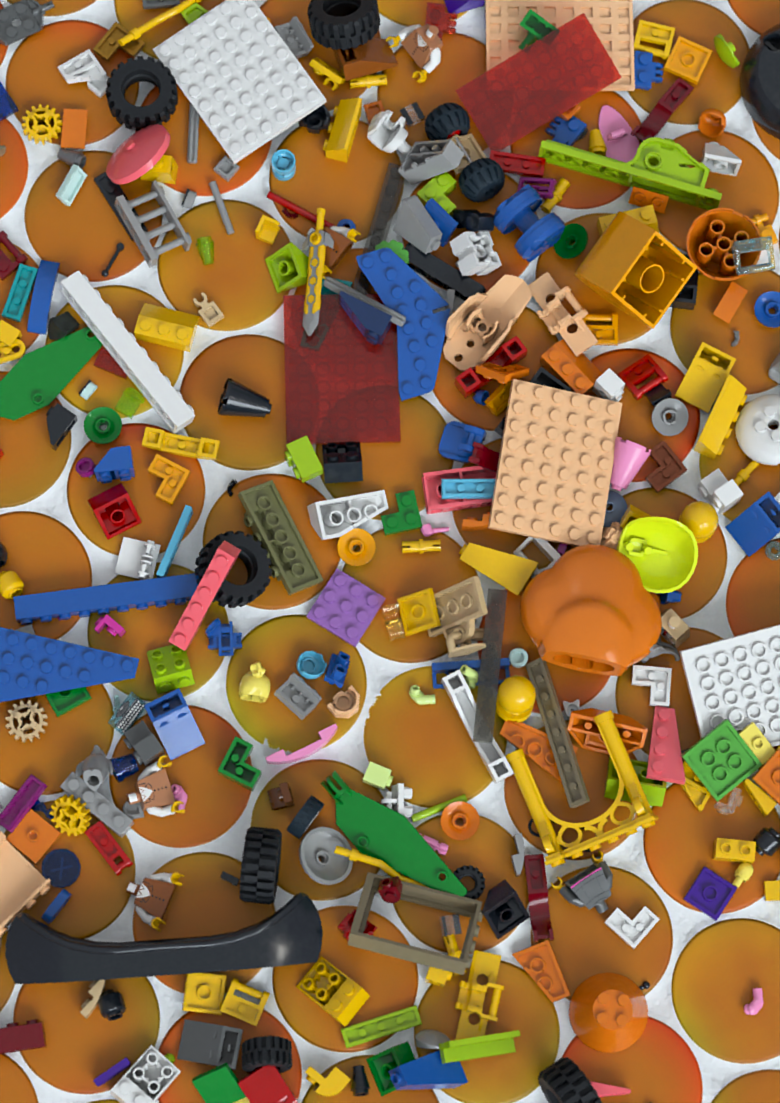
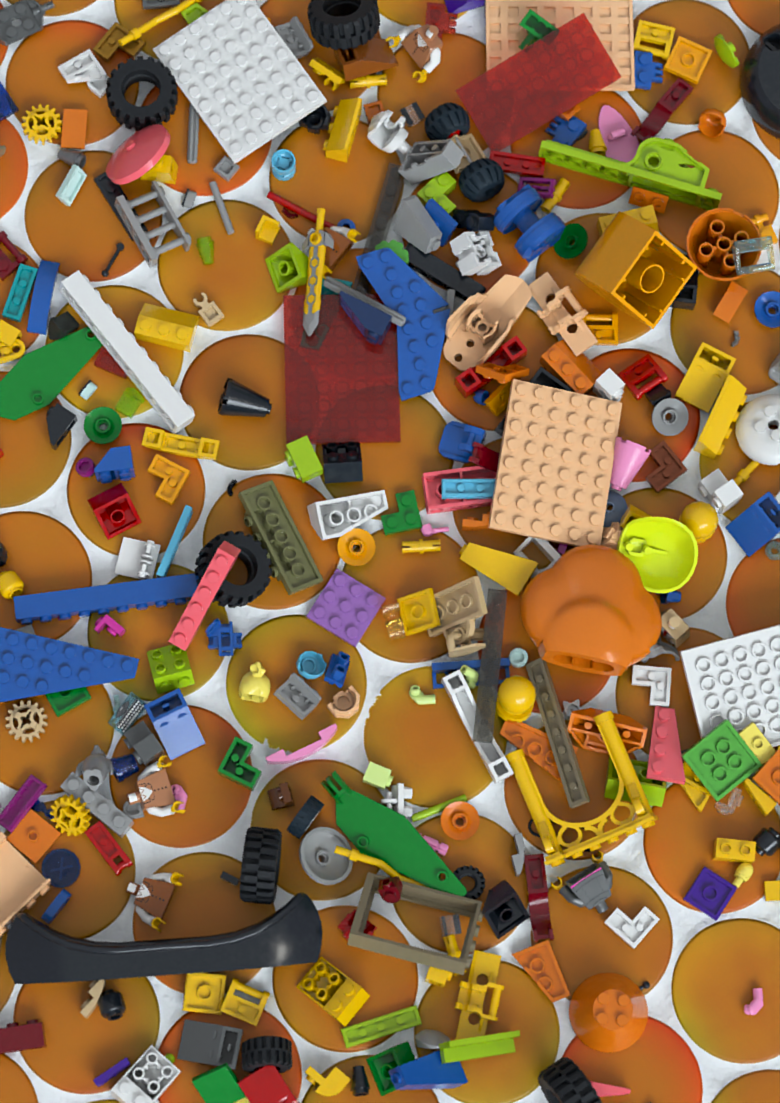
white slope [701,142,742,176] -> none

